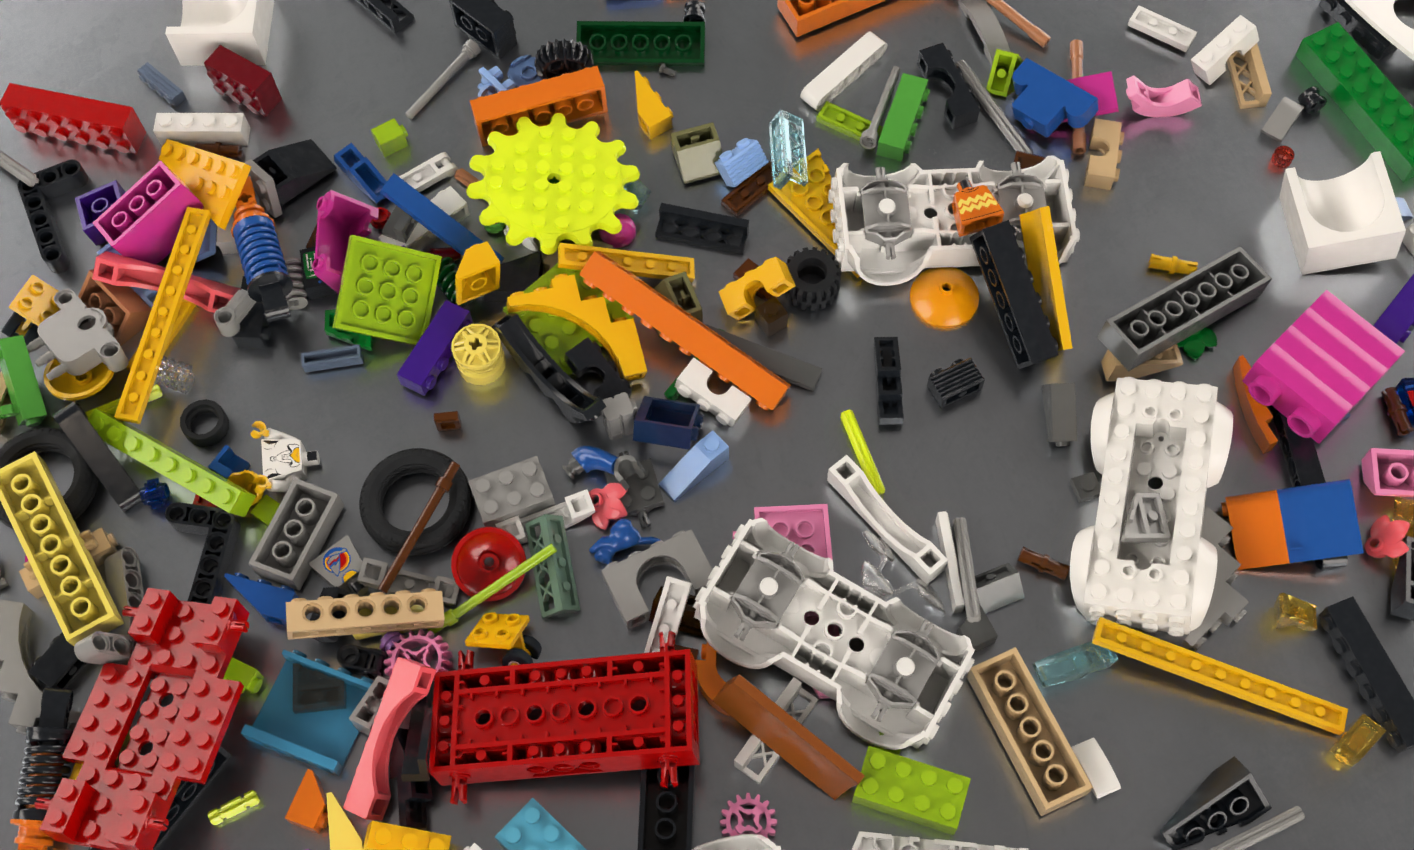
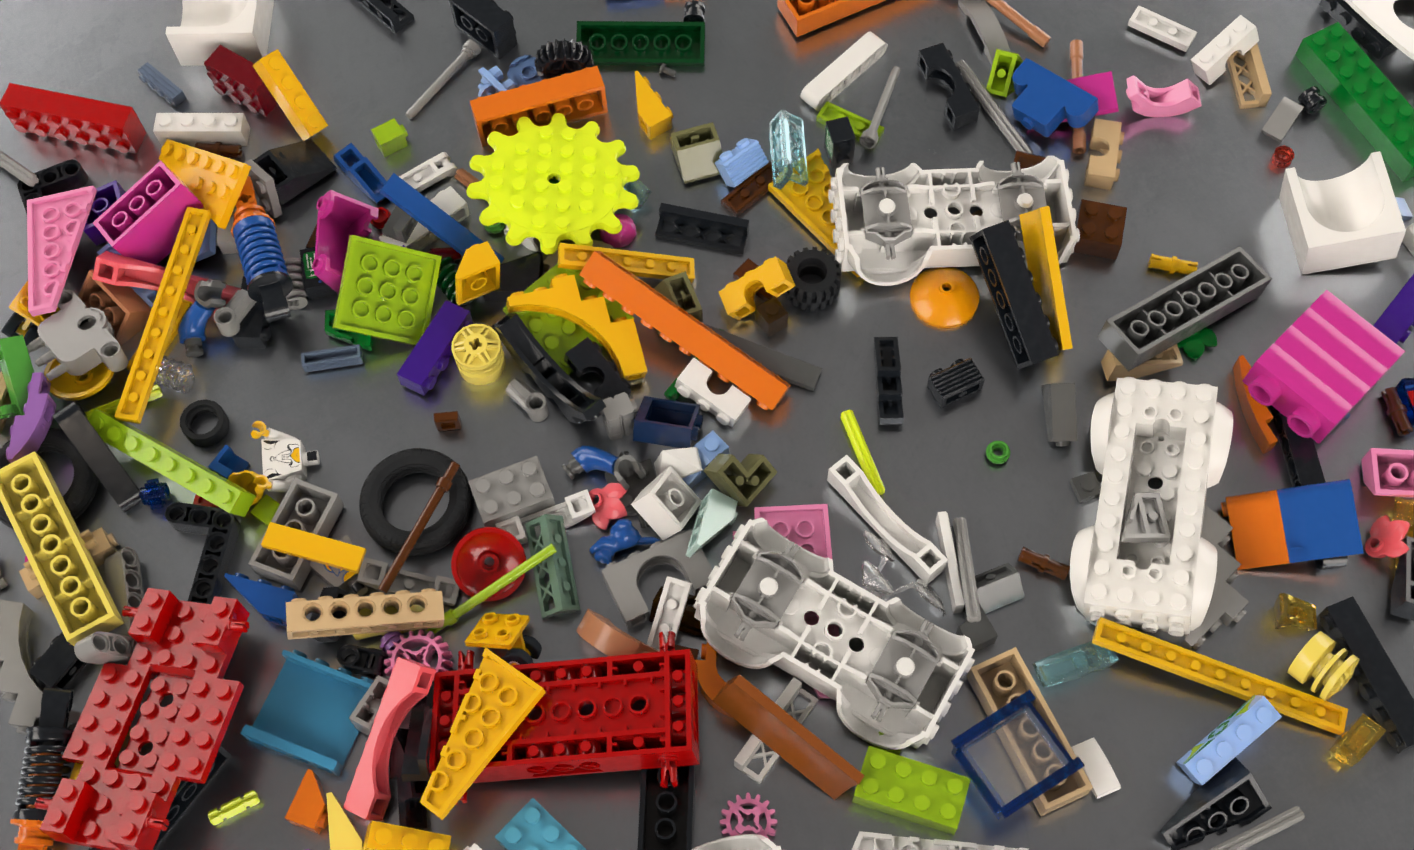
lime brick [223,657,263,694] -> none
clear smoke wing [293,663,346,714] -> none
bright green brick [876,73,930,162] -> none
orange torso [952,180,1004,237] -> none
none -> medium lavender slope [6,372,57,463]
none -> bright pink wing [27,185,97,316]
none -> piece [178,279,227,357]
none -> yellow brick [252,49,328,141]
none -> yellow tile [261,522,366,574]
none -> yellow wing [420,647,546,821]
none -> light grey piece [505,378,549,422]
none -> nougat arch [576,608,660,656]
none -> white slope [631,466,701,540]
none -> white slope [654,447,703,478]
none -> light aqua slope [685,488,738,558]
none -> olive brick [703,453,777,507]
none -> black brick [824,116,856,168]
none -> clear piece [951,690,1085,820]
none -> bright green plate [986,440,1010,464]
none -> reddish brown brick [1074,199,1127,260]
none -> light blue brick [1176,695,1282,785]
none -> light yellow wheel [1287,631,1360,701]

